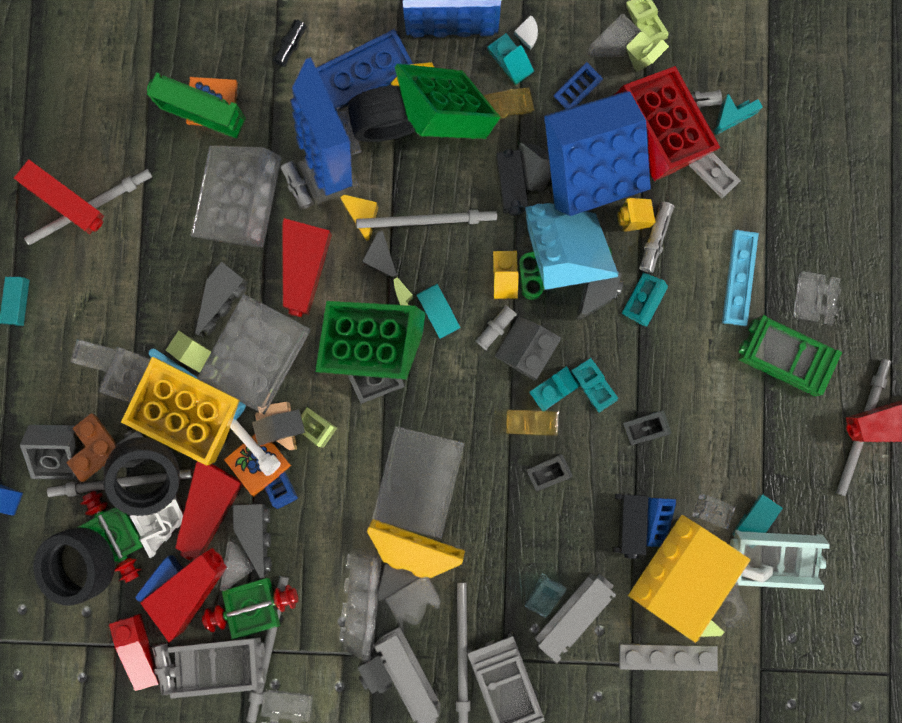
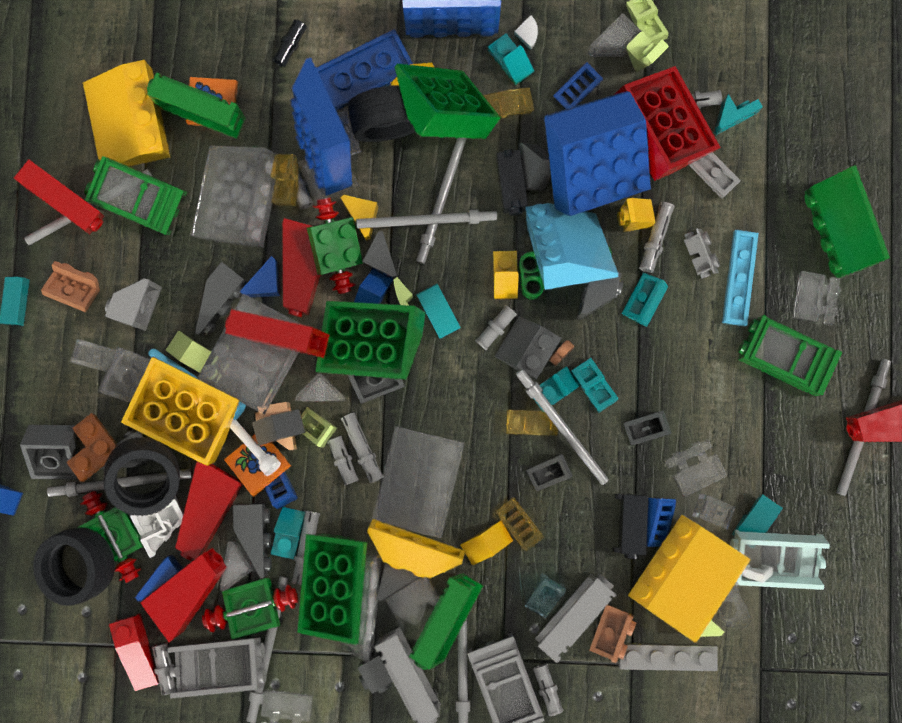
none -> nougat bracket [41,261,100,312]
none -> yellow slope [83,60,170,171]
none -> green door [84,156,188,235]
none -> light grey slope [105,278,162,331]
none -> red slope [225,309,330,358]
none -> blue slope [240,256,281,298]
none -> clear yellow slope [270,154,298,206]
none -> teal slope [271,507,305,560]
none -> light grey pin [291,511,320,585]
none -> clear slope [296,373,346,402]
none -> green slope [297,533,367,645]
none -> green plate [307,197,363,294]
none -> light grey pin [327,436,359,486]
none -> light grey pin [341,412,384,484]
none -> blue slope [354,269,393,304]
none -> green door [408,573,484,670]
none -> light grey bar [416,138,467,264]
none -> yellow slope [460,520,513,566]
none -> clear yellow slope [495,497,544,551]
none -> light grey bar [515,368,609,485]
none -> light grey pin [532,663,564,716]
none -> nougat tile [549,340,575,366]
none -> nougat bracket [589,604,637,663]
none -> clear plate [665,439,728,497]
none -> light grey hinge [684,228,720,279]
none -> green slope [805,165,890,279]

